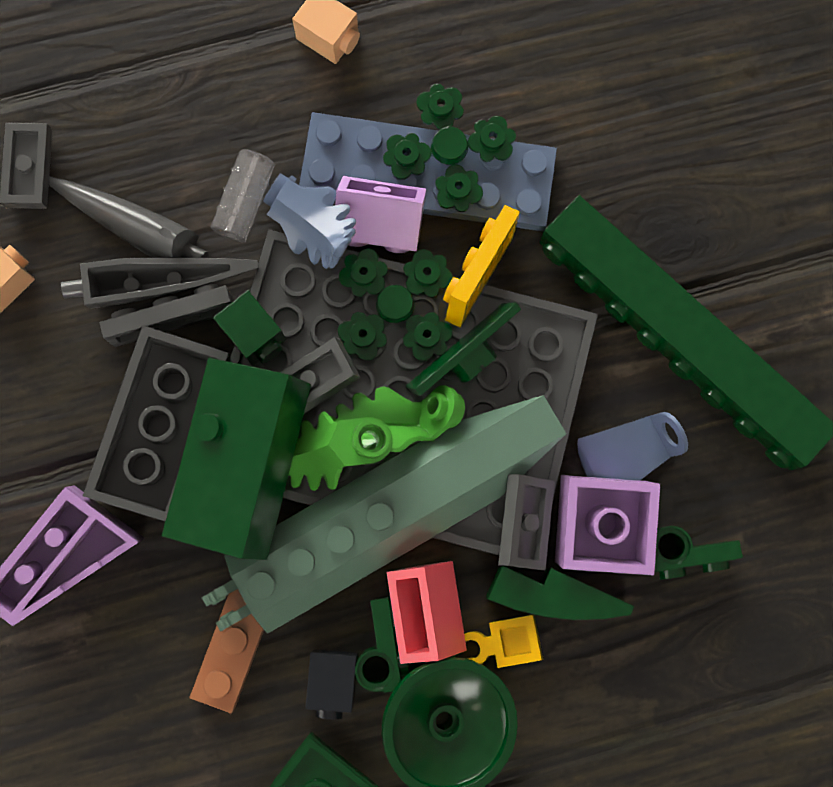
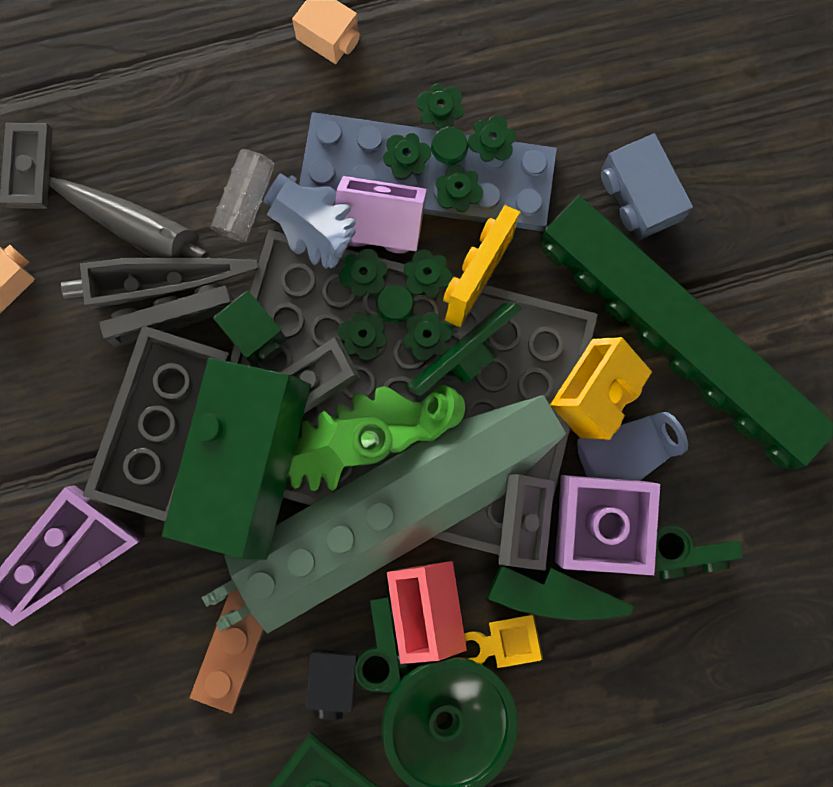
none -> yellow brick [550,337,652,440]
none -> sand blue brick [601,133,693,241]

